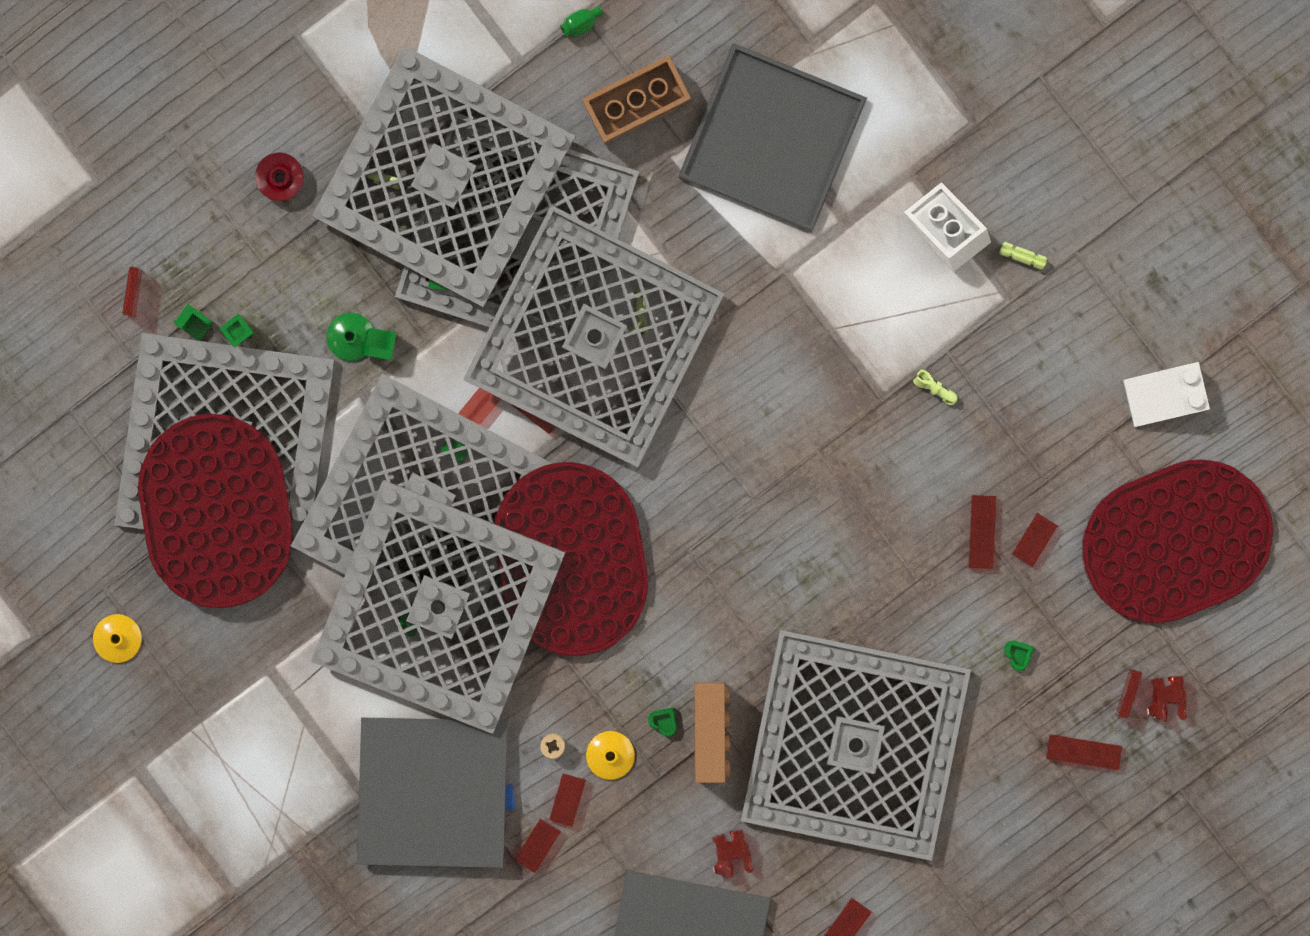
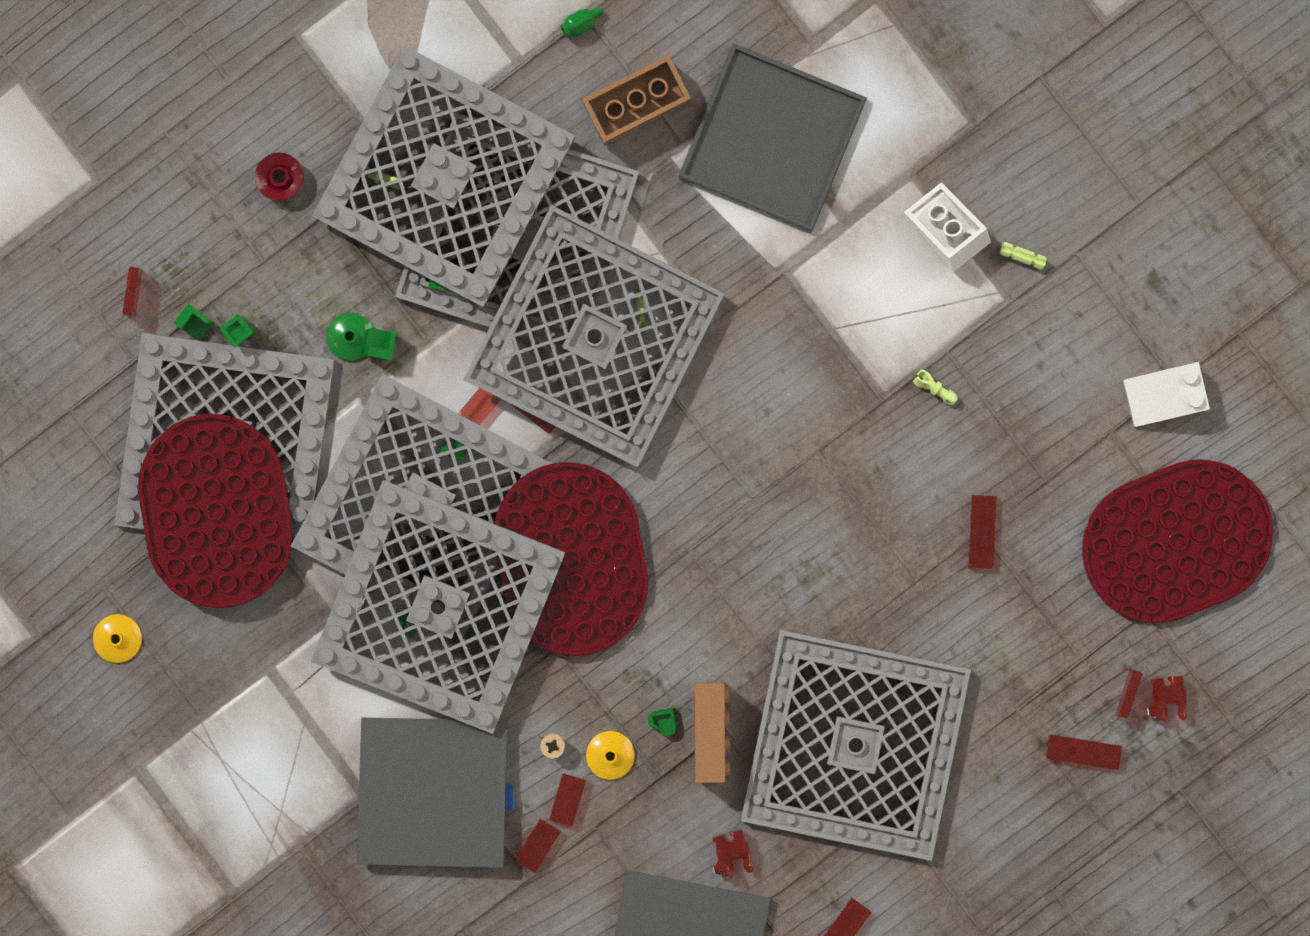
green tile [1003,640,1034,671] -> none
clear red tile [1011,513,1058,567] -> none

